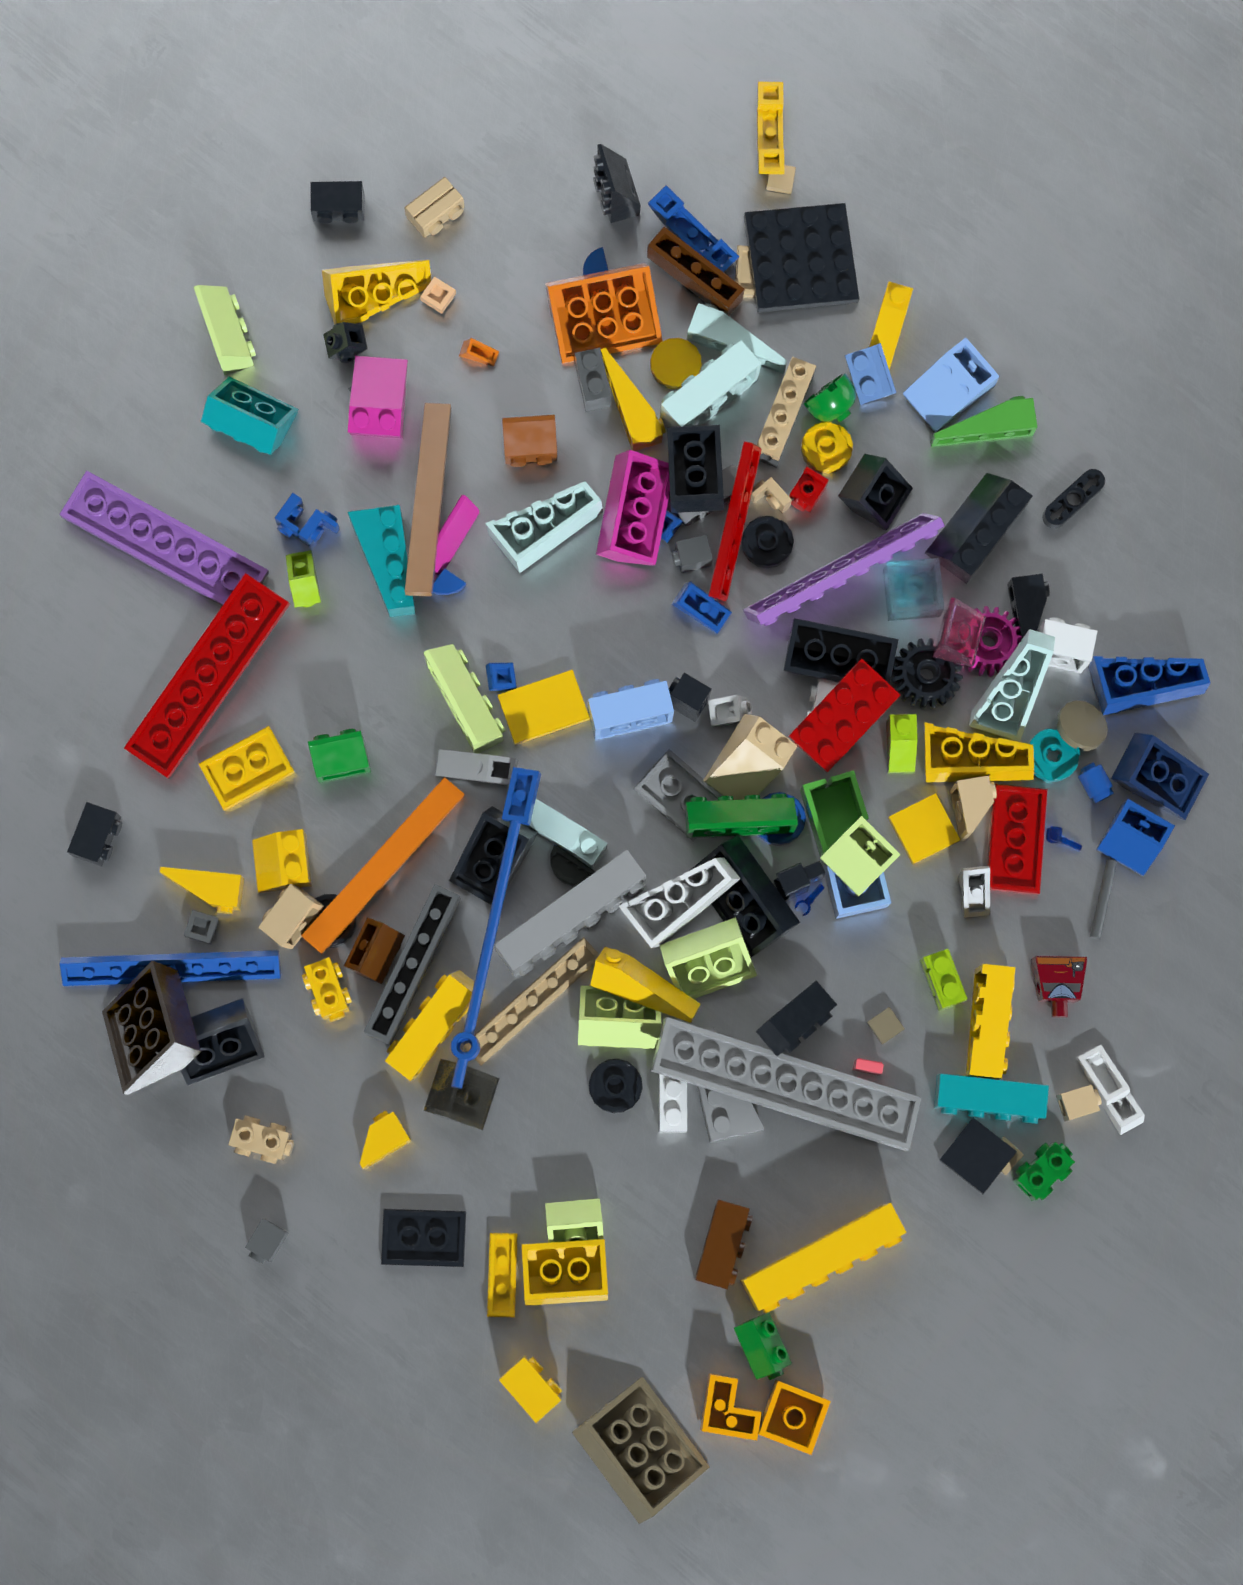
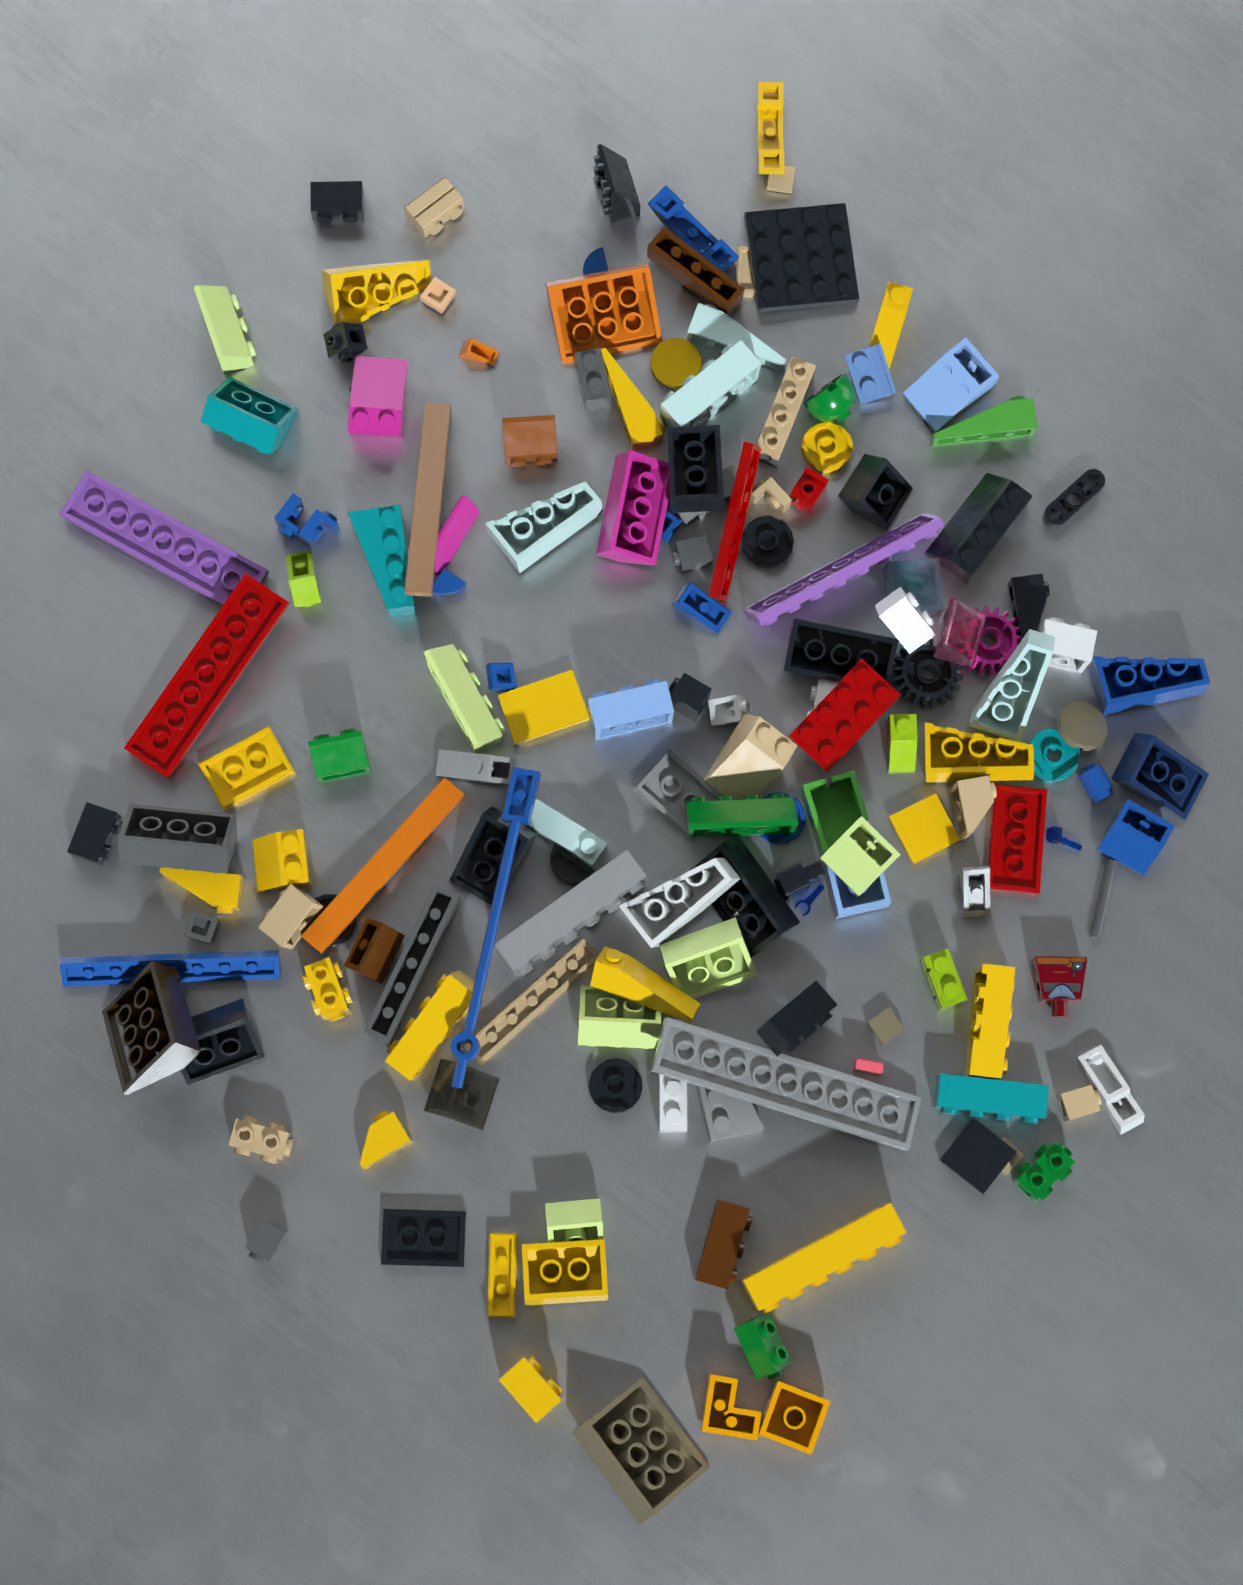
none -> dark grey brick [118,804,237,874]
none -> white brick [875,587,935,653]

